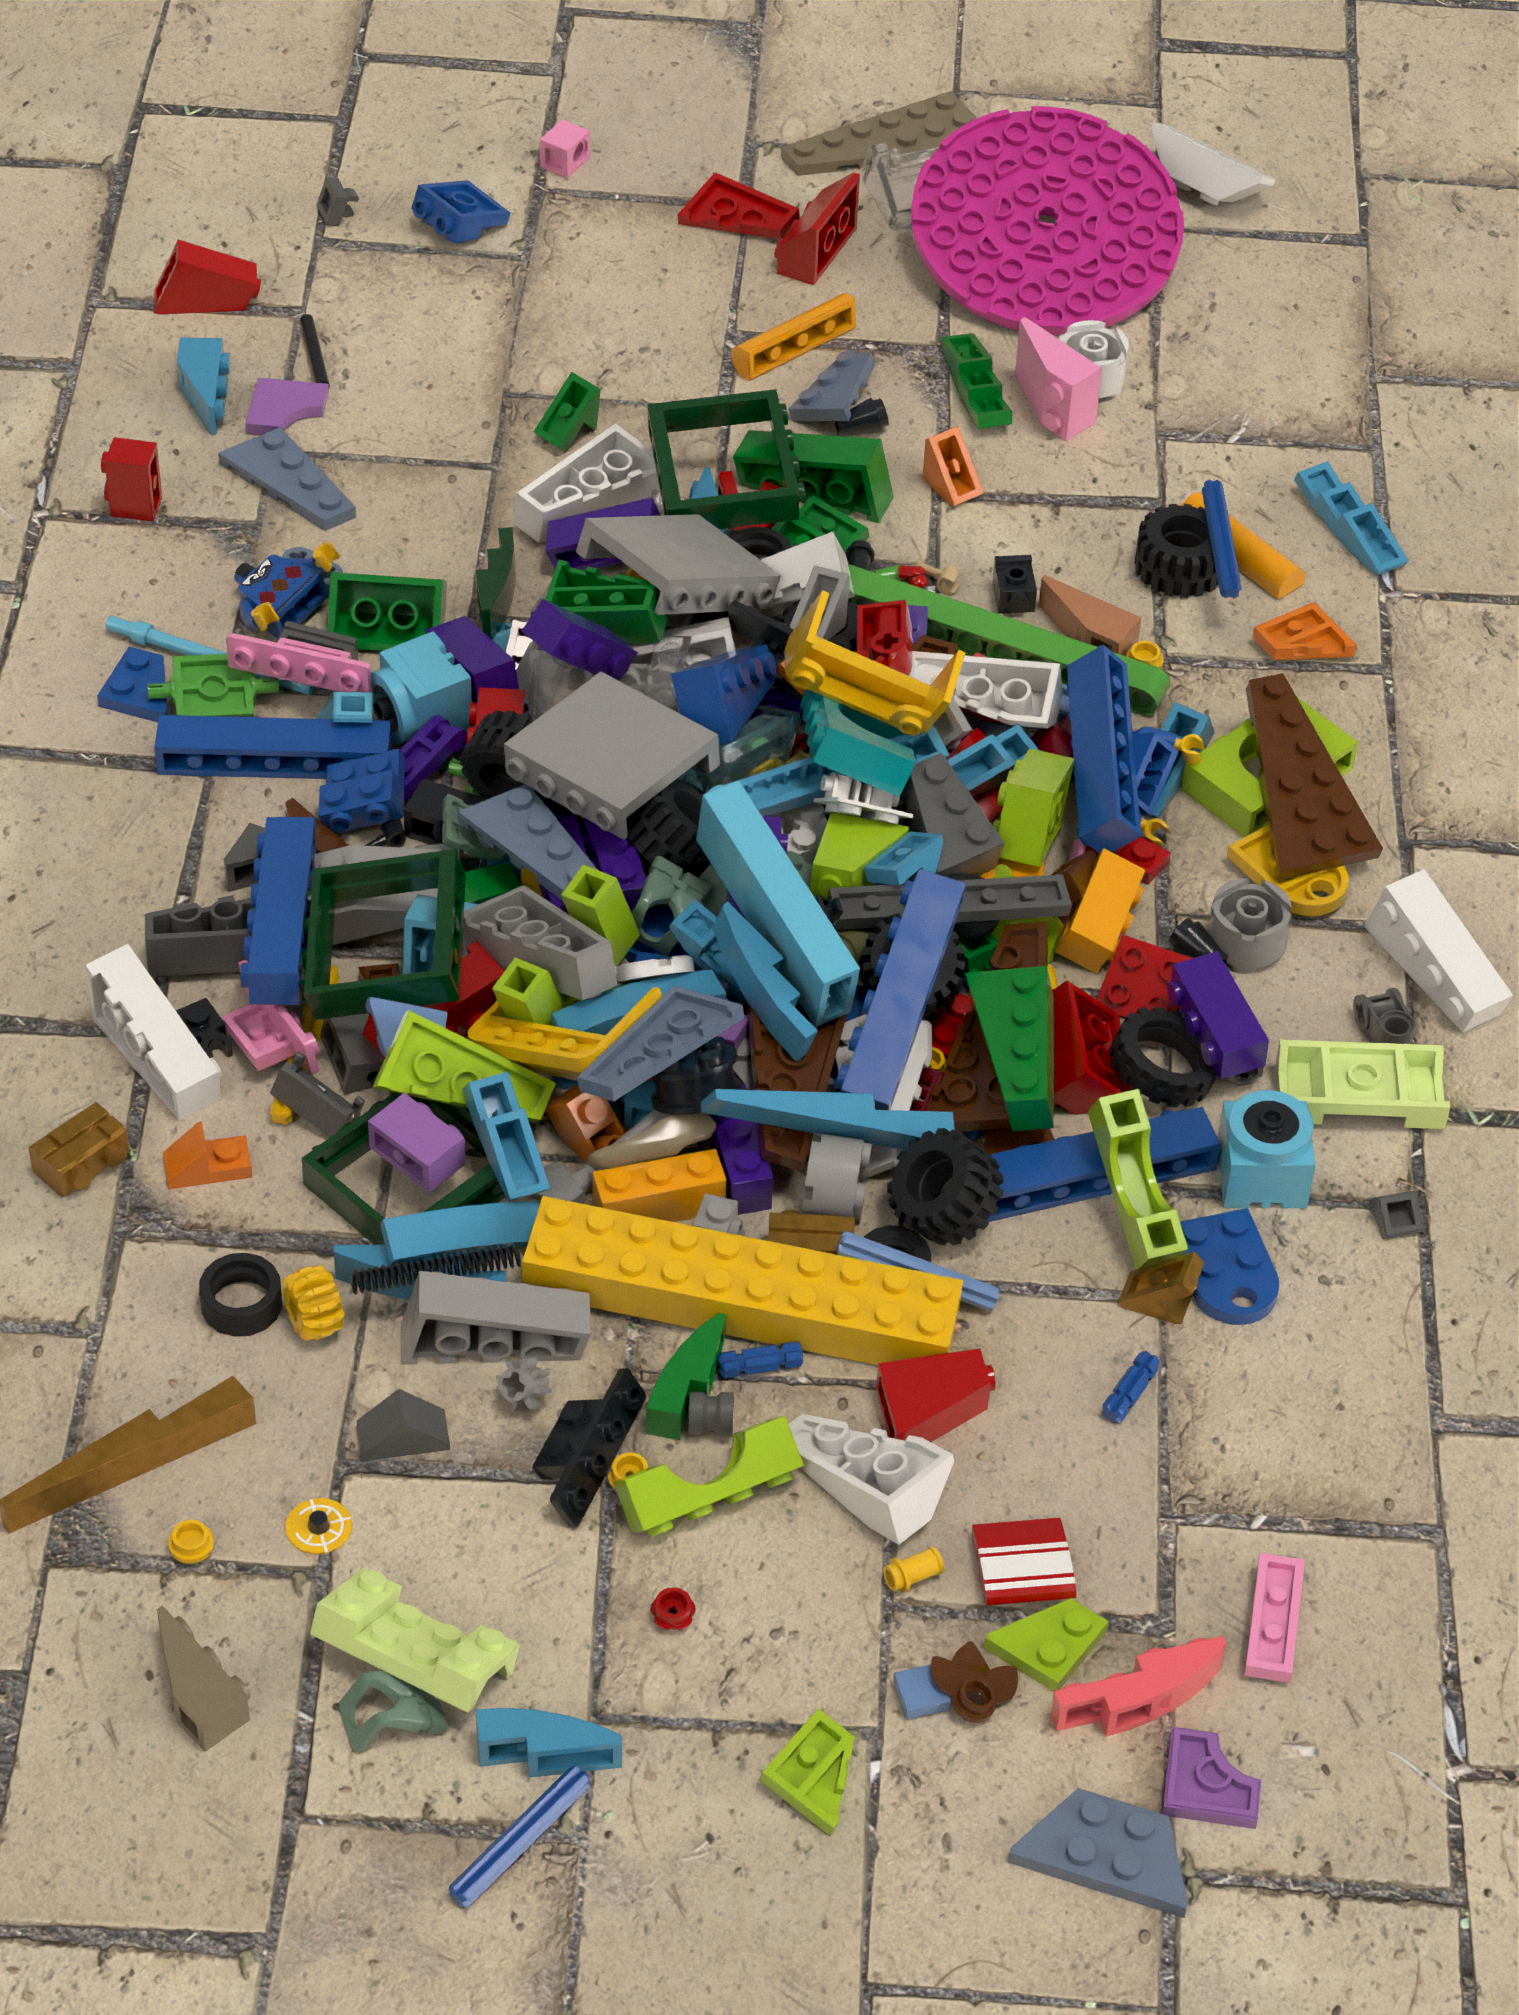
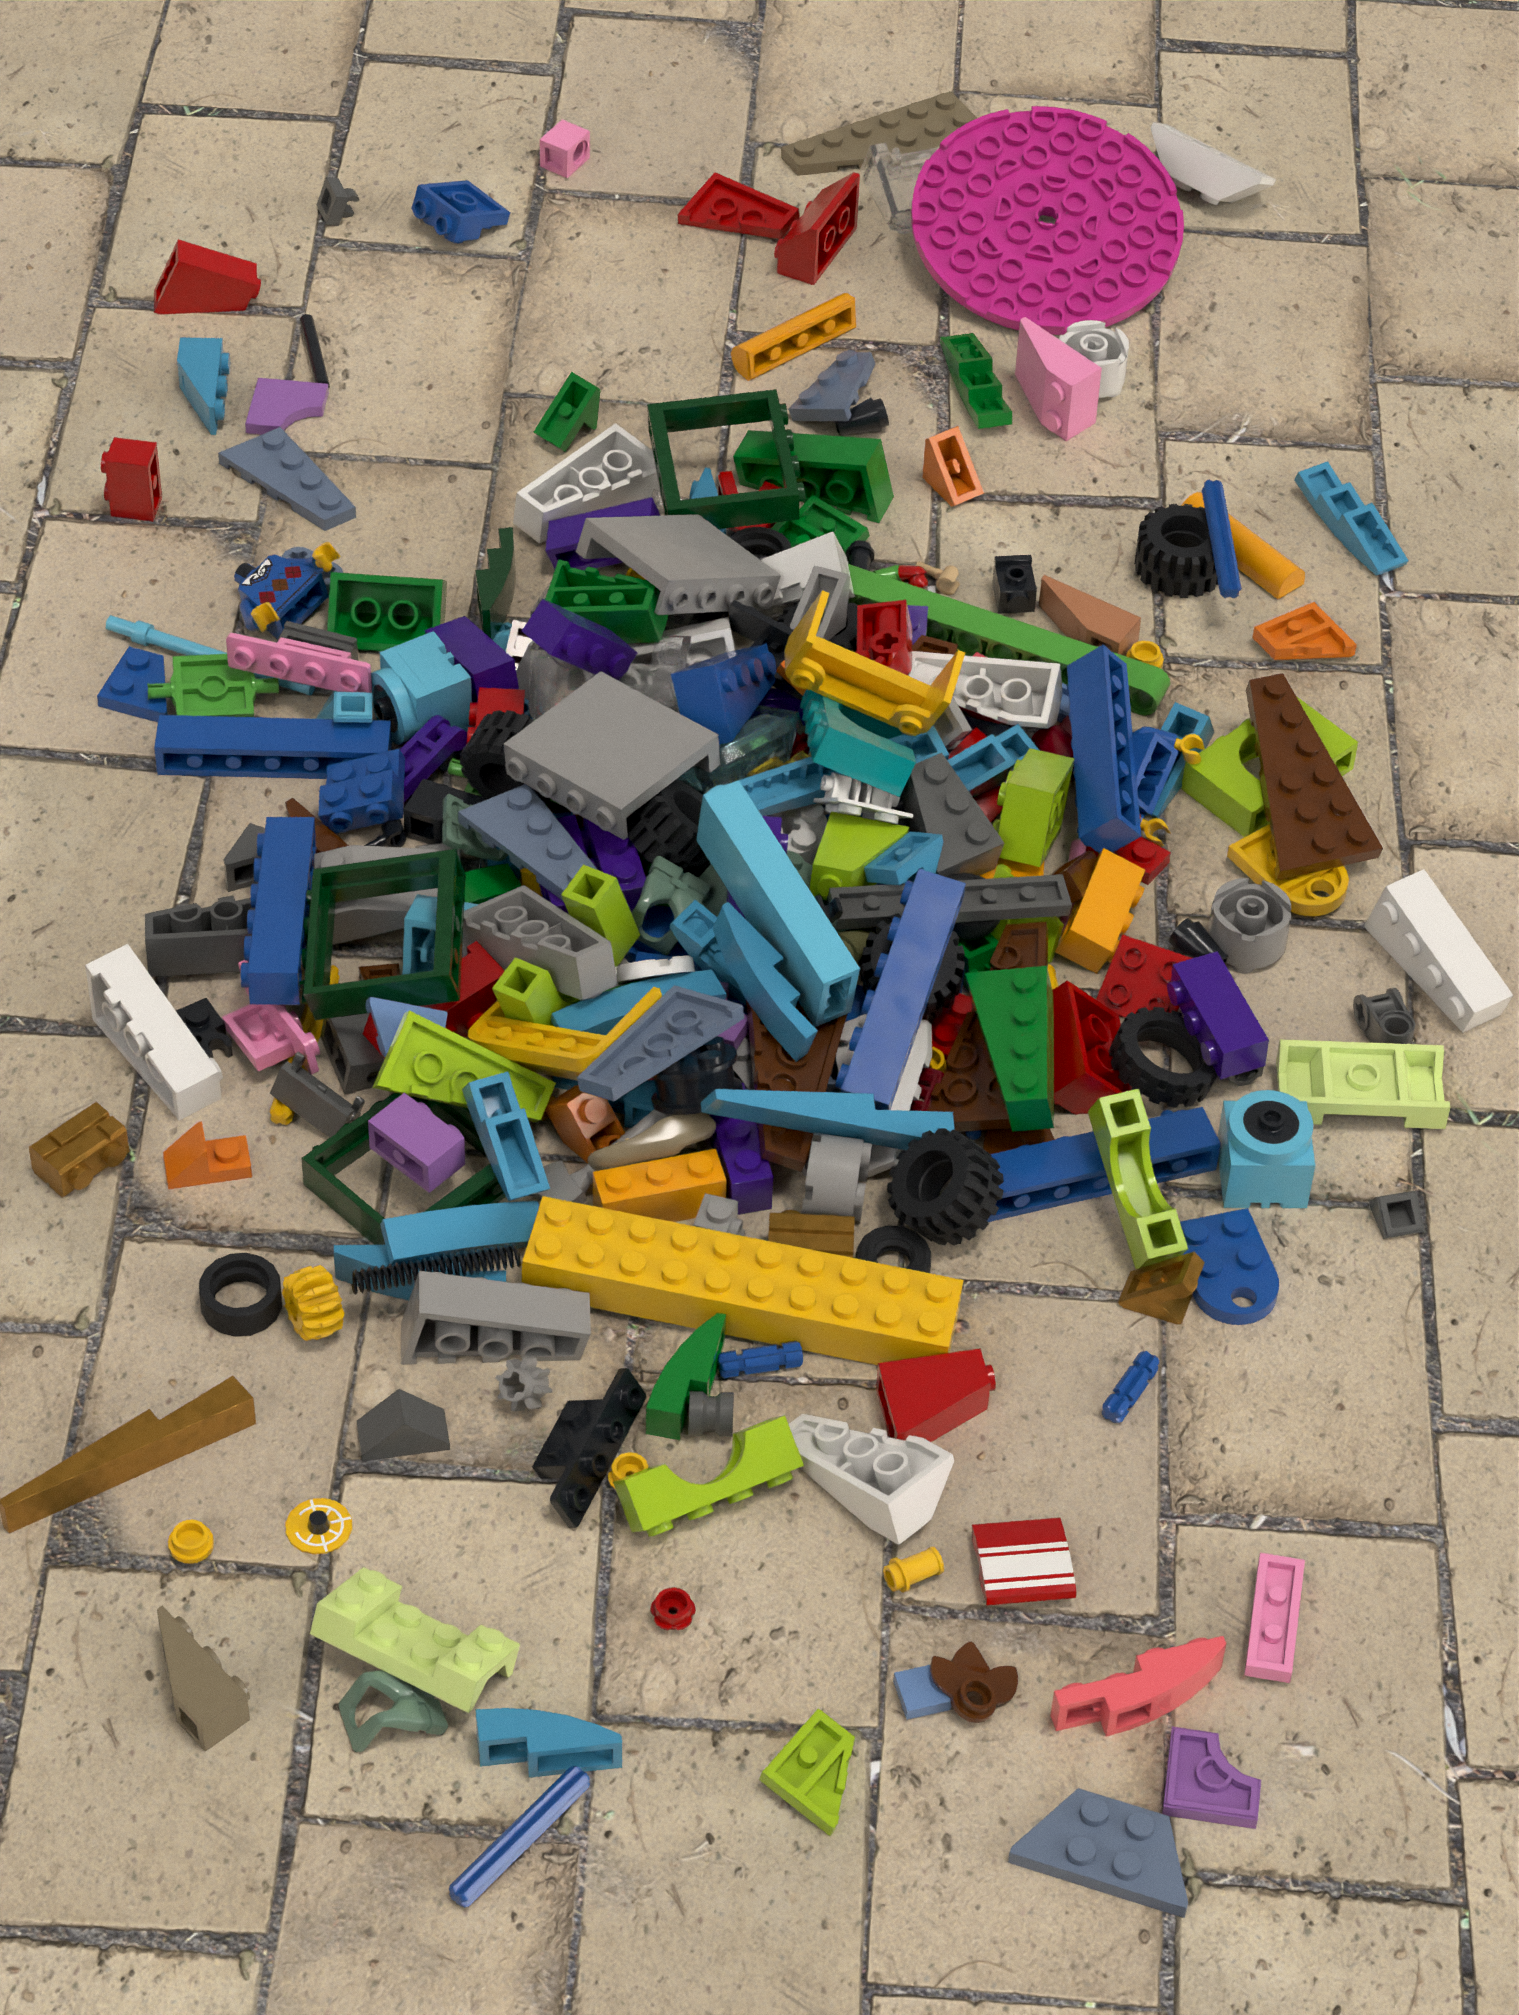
medium blue axle [837,1231,999,1311] -> none
lime wing [984,1598,1109,1691] -> none

